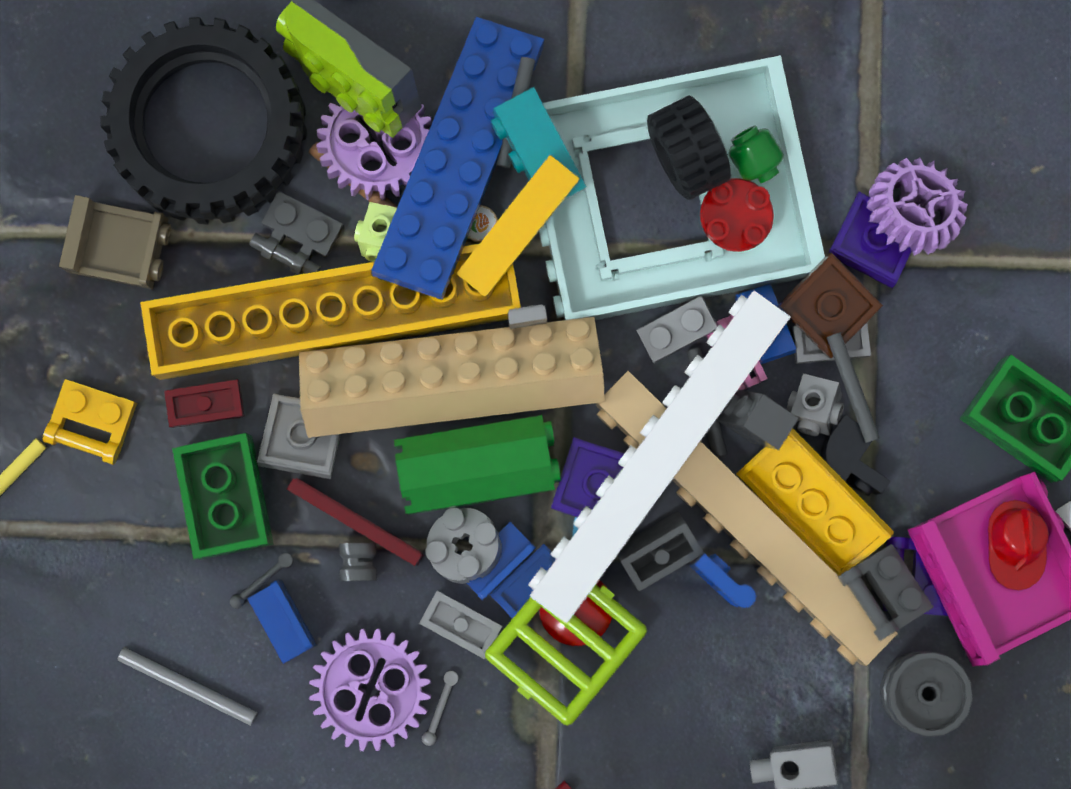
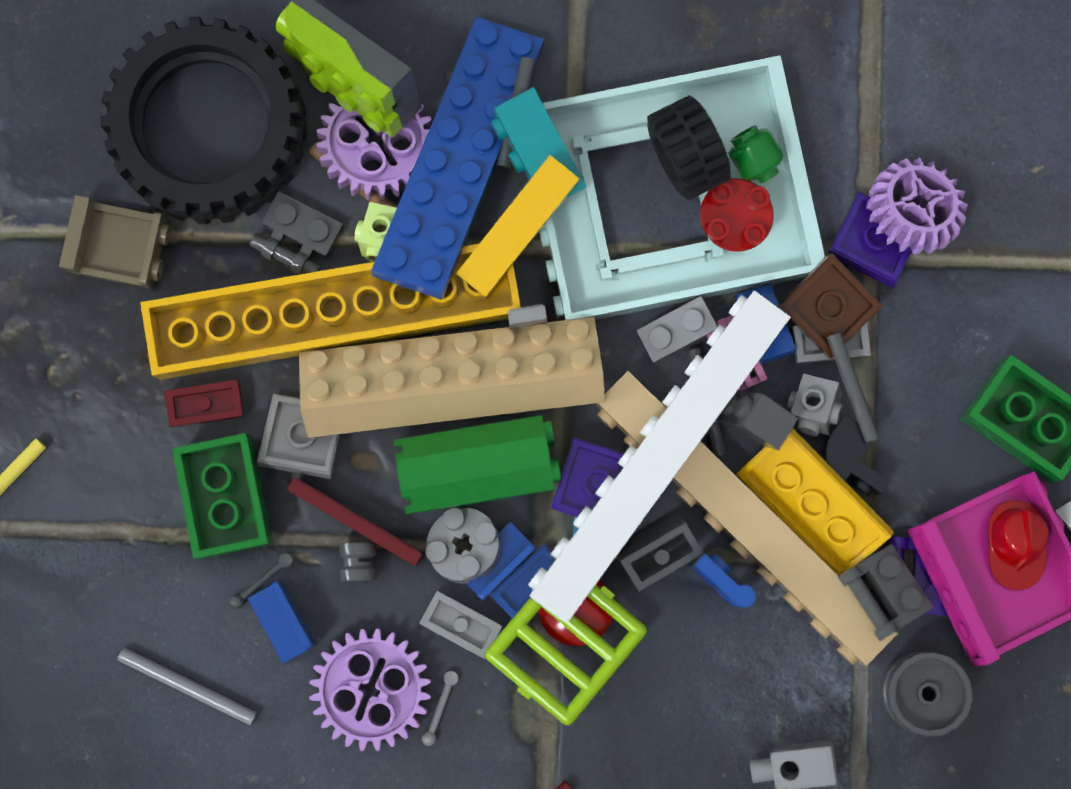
yellow plate [43,379,137,465] -> none
tile [467,205,498,243] -> none

